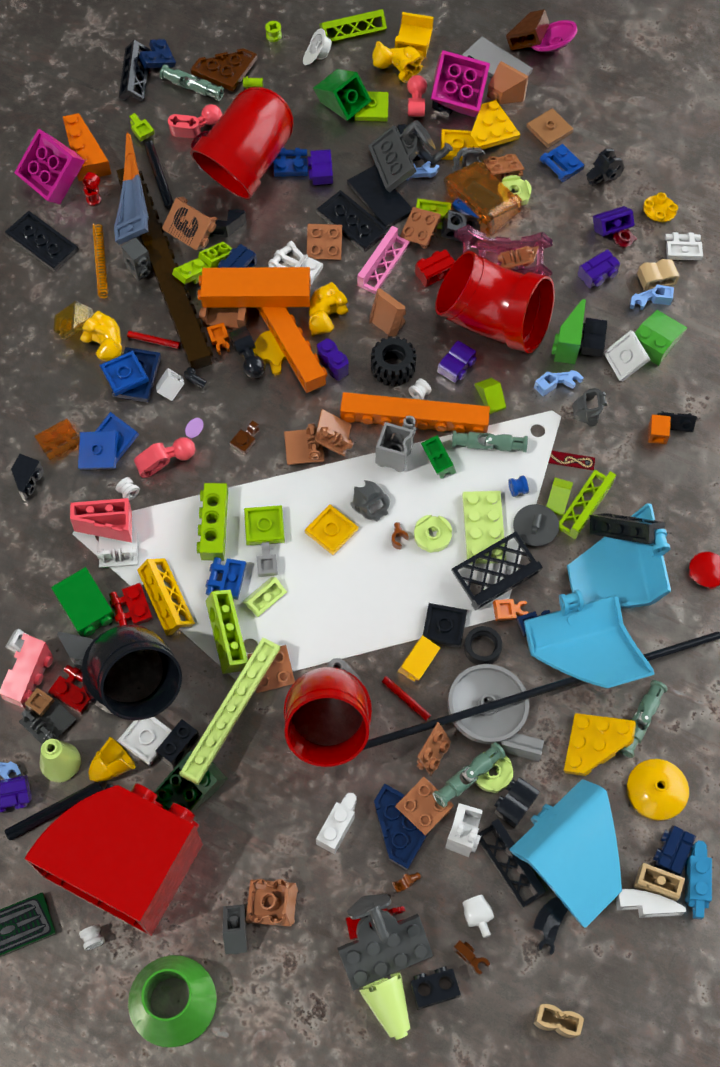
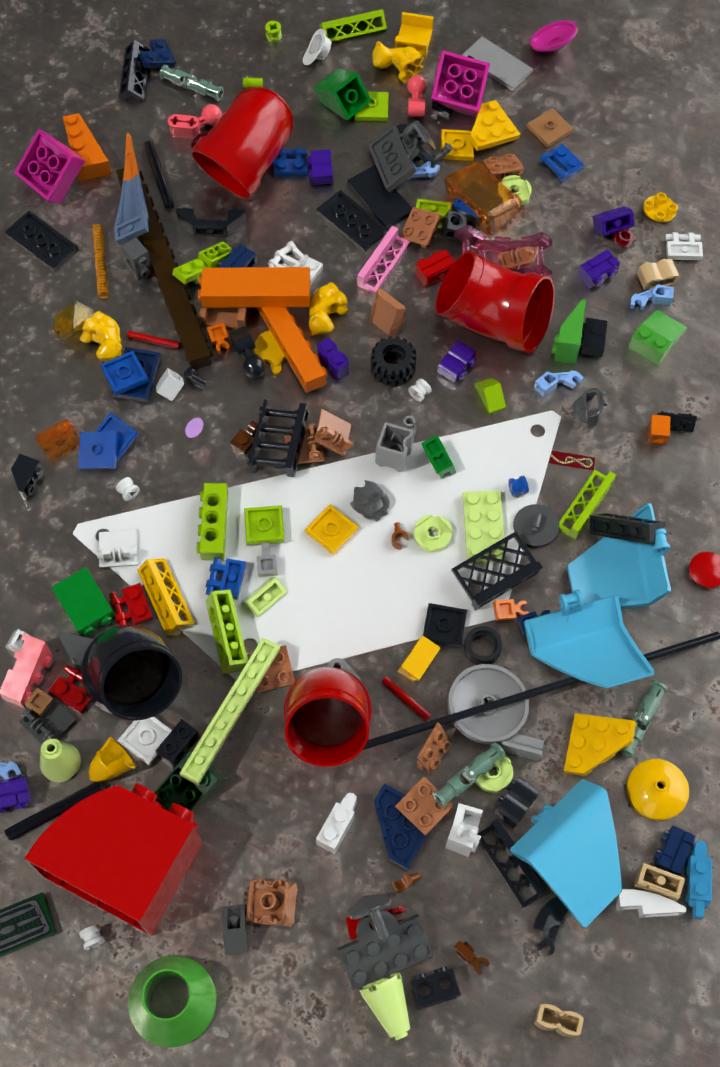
coral wedge [70,498,132,543] -> none
red connector [82,172,101,206] -> none
lime plate [129,113,155,142] -> none
coral beam [134,437,196,478] -> none
nougat panel [162,197,217,250] -> none
reddish brown plate [190,48,258,92] -> none
nougat hinge [307,224,342,260] -> none
orange brick [340,392,490,433] -> none
dark grey helmet [452,147,485,179] -> none
sand green piece [452,431,528,452] -> none
white piece [462,895,494,938] -> none
nougat slope [487,61,529,104] -> none
reddish brown slope [506,9,549,50] -> none
lime slope [546,477,573,516] -> none
black hinge [586,148,625,186] -> none
white plate [603,330,651,382] -> none
none -> black fence [246,399,310,477]

